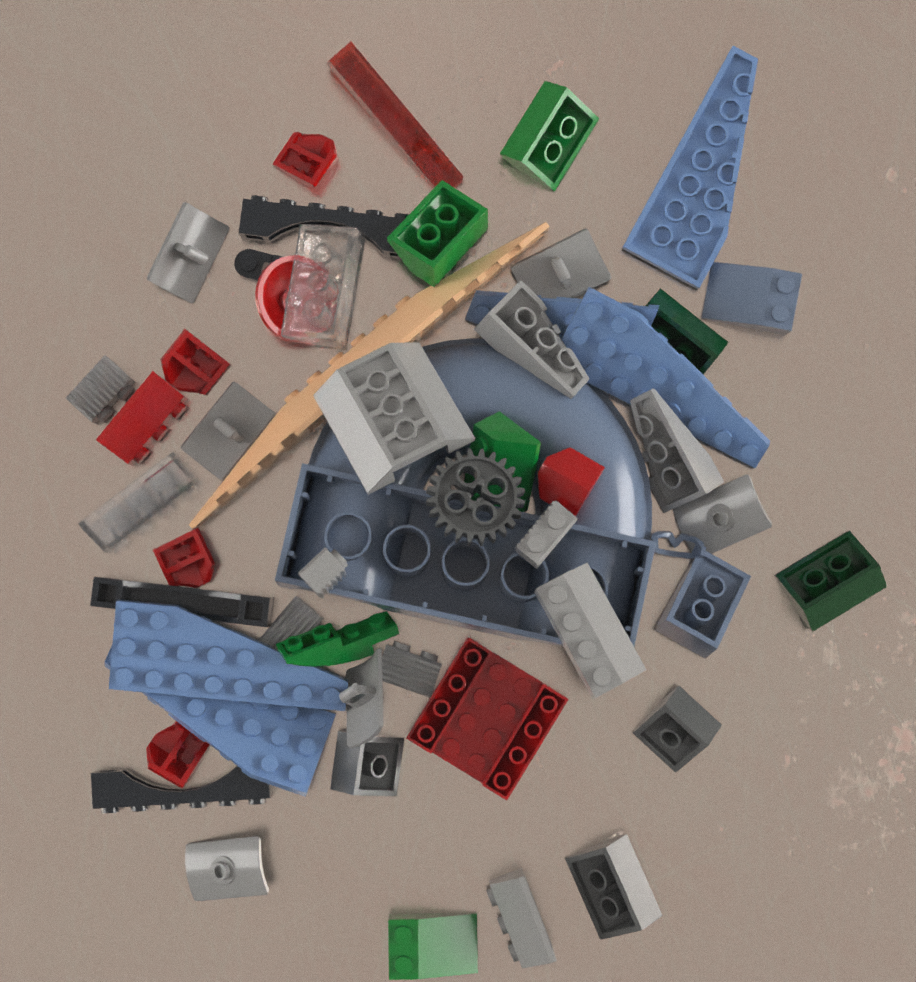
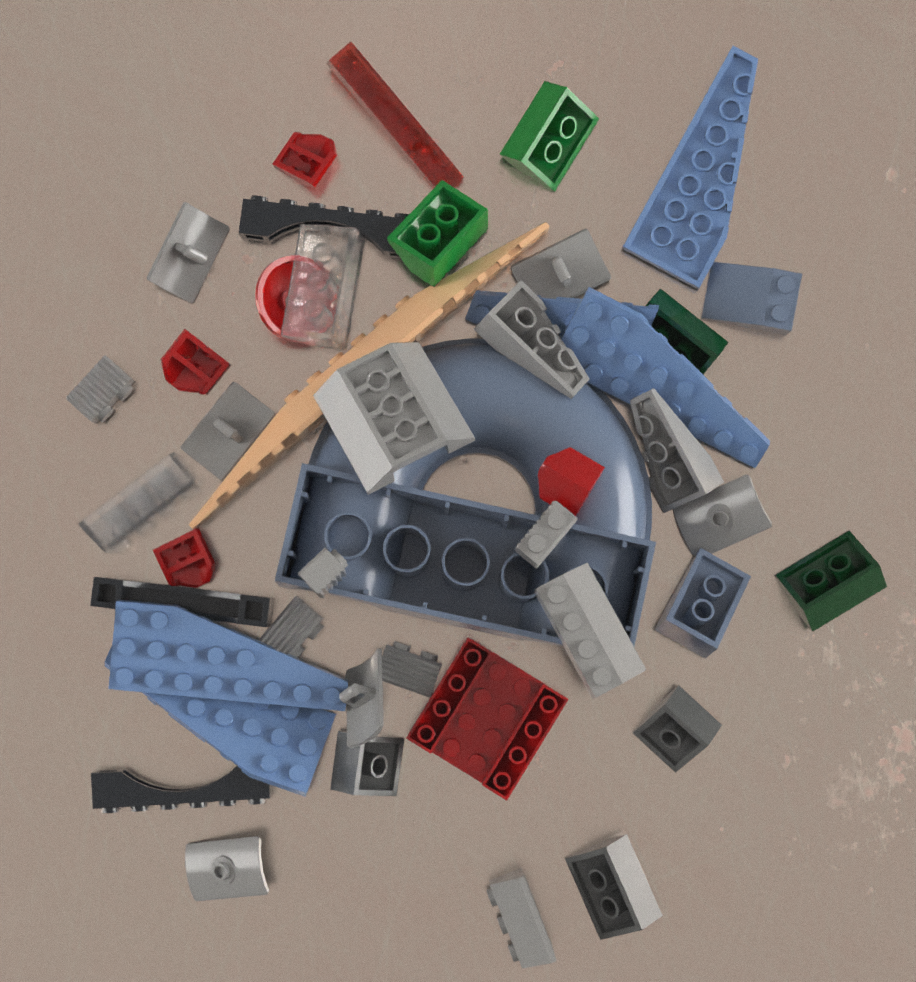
red slope [96,371,188,466] -> none
red slope [146,721,210,789] -> none
black plate [234,249,282,282] -> none
green slope [276,611,399,667] -> none
slope [388,913,478,980] -> none
dark grey gear [426,448,525,546] -> none
green slope [464,411,541,512] -> none
sand blue helmet [651,531,706,559] -> none

